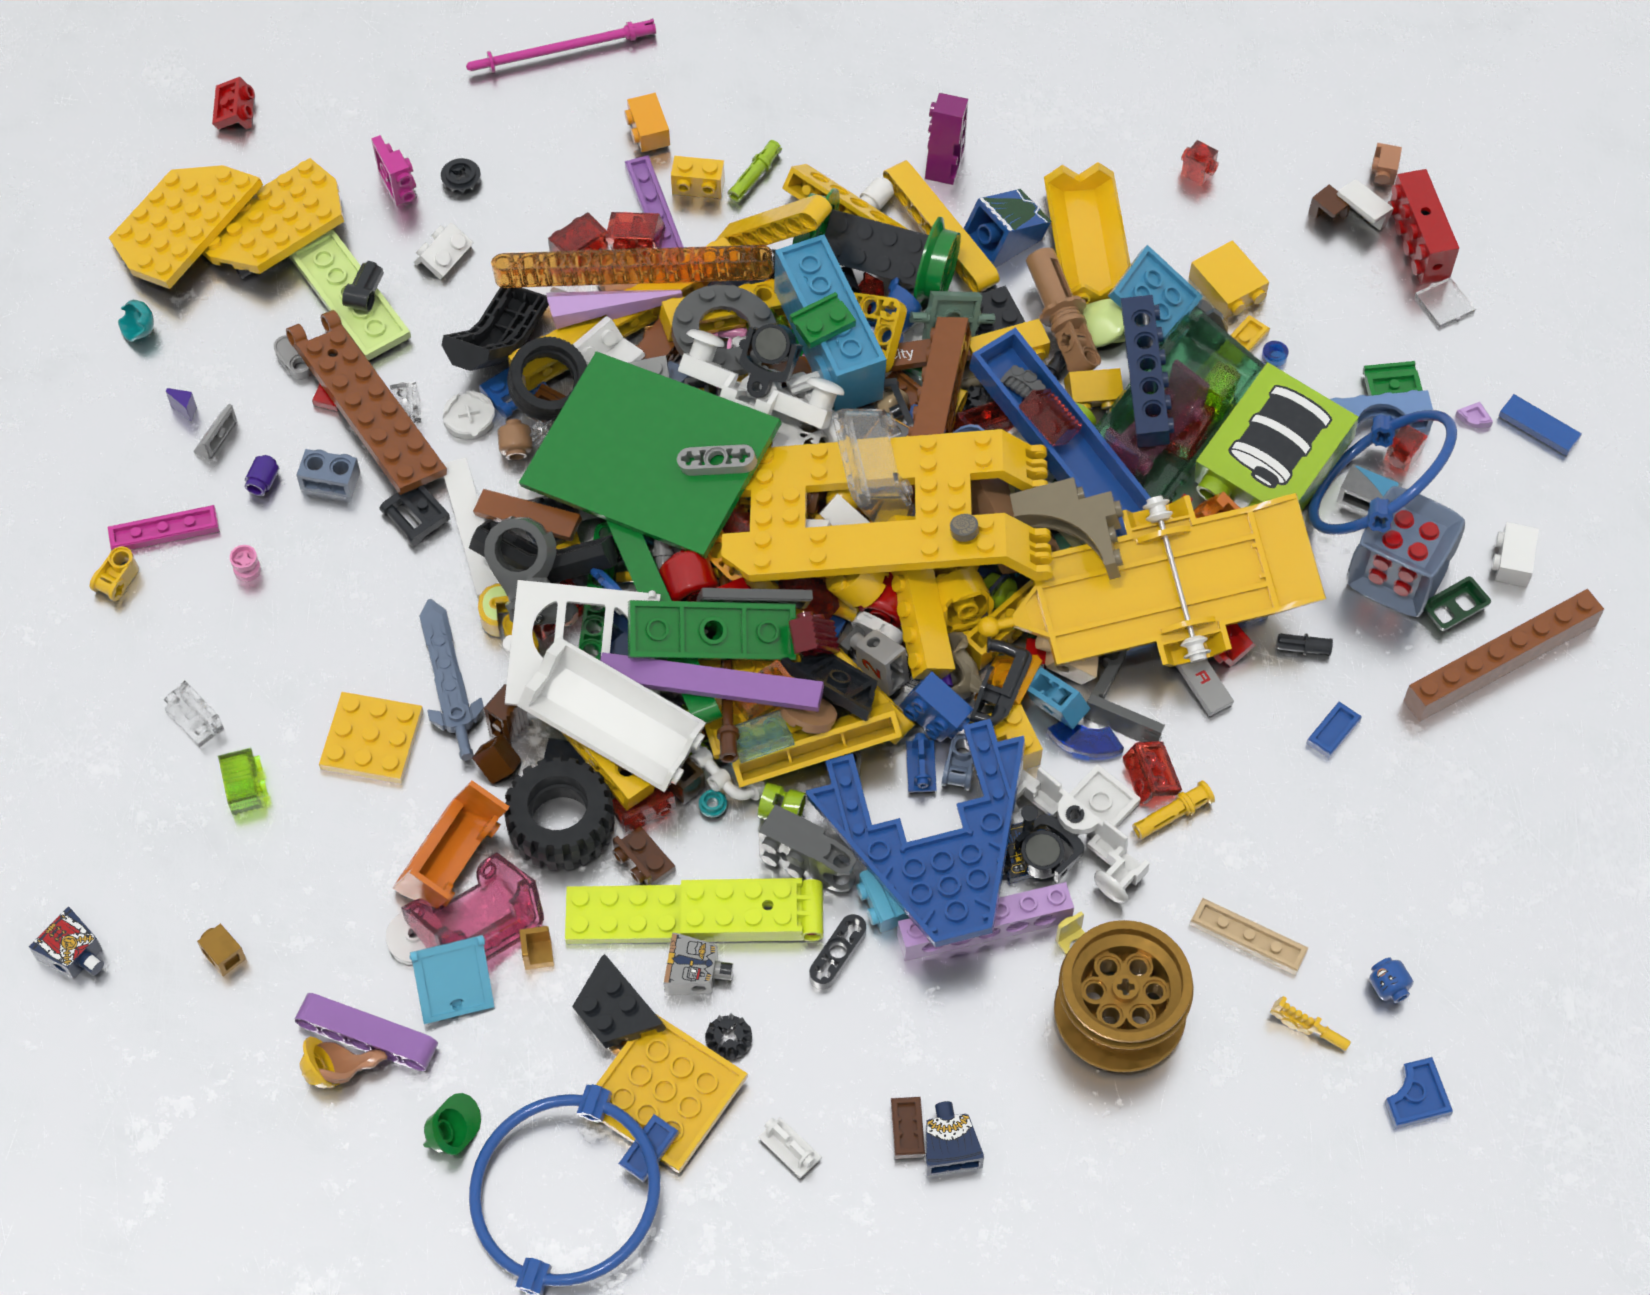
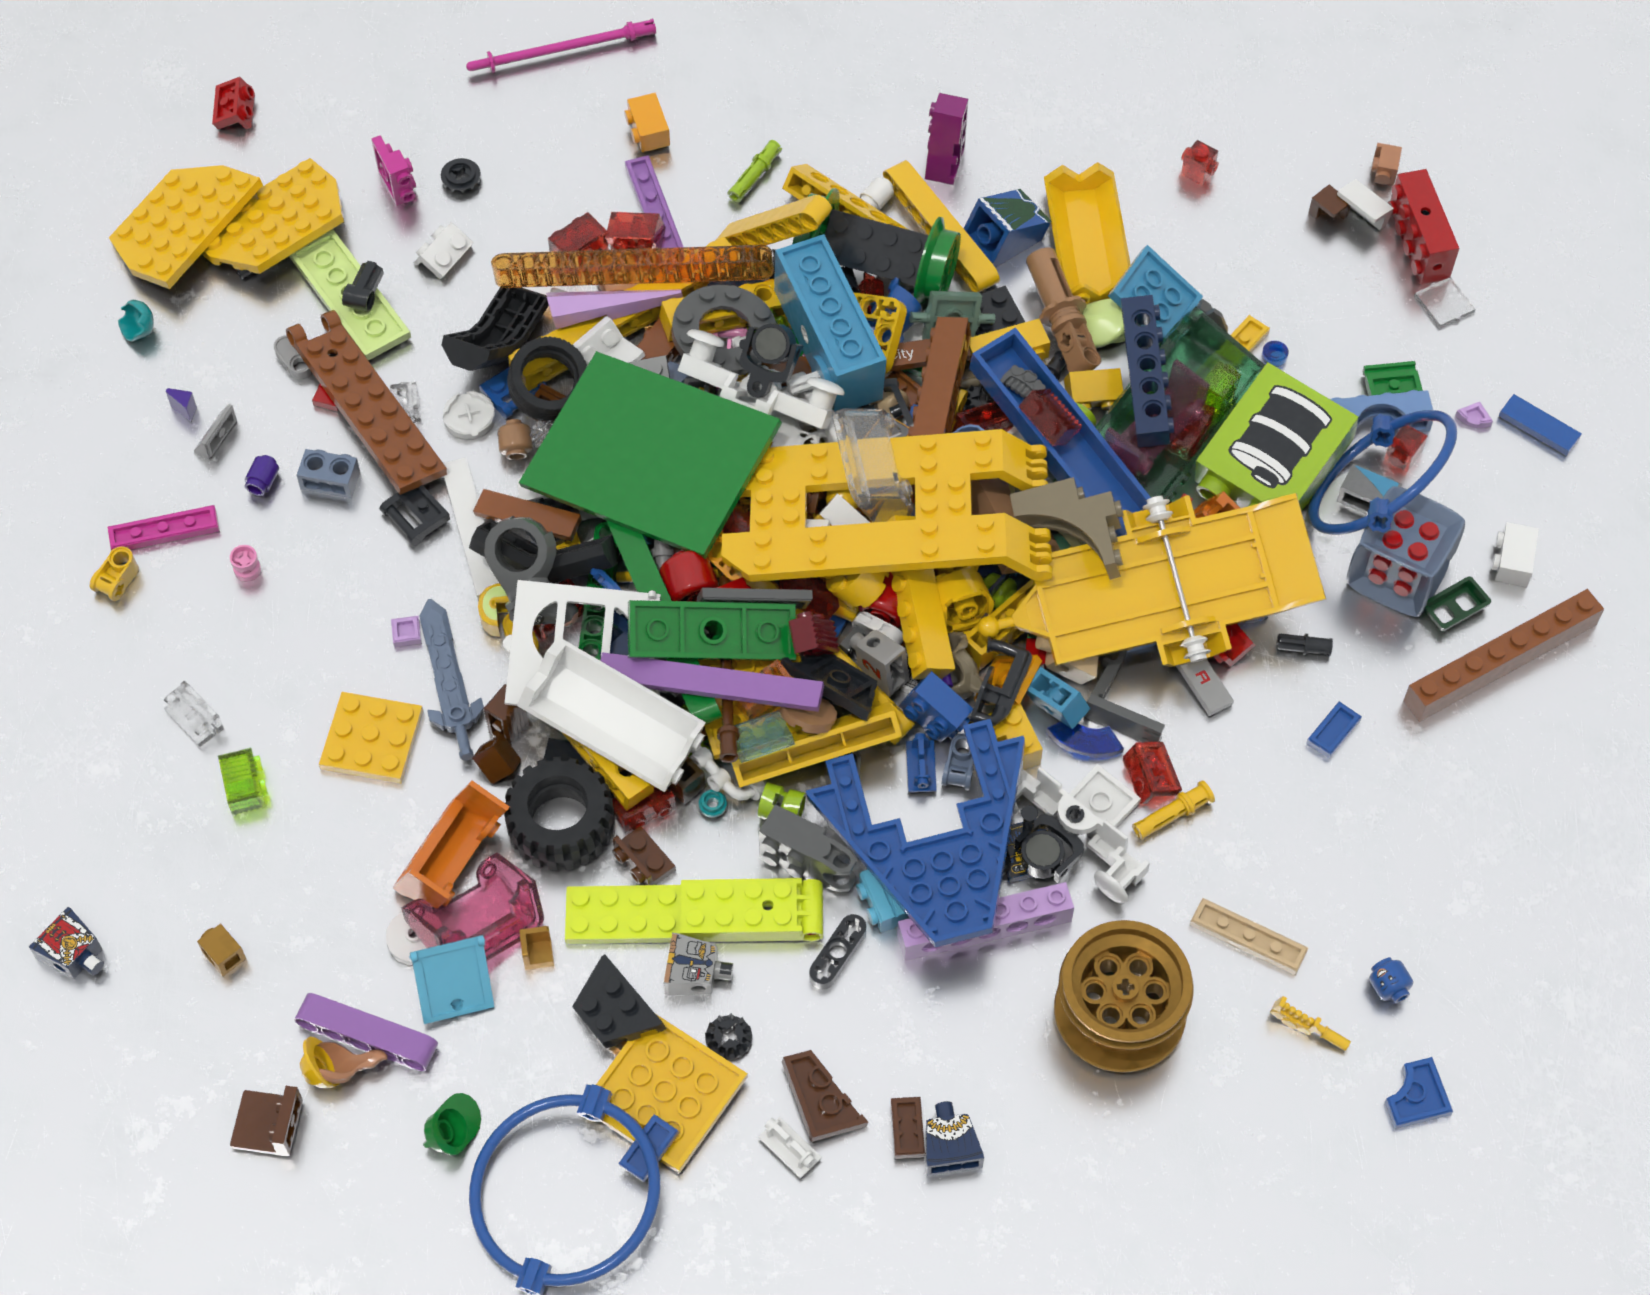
yellow brick [671,156,725,199] -> none
light grey beam [677,445,757,476] -> none
green plate [790,292,856,349] -> none
dark grey tile [950,514,979,542] -> none
light yellow bracket [1055,911,1085,955] -> none
yellow brick [1189,240,1269,319] -> none
none -> reddish brown bracket [230,1085,303,1156]
none -> lavender tile [391,616,422,647]
none -> reddish brown wing [782,1050,869,1142]

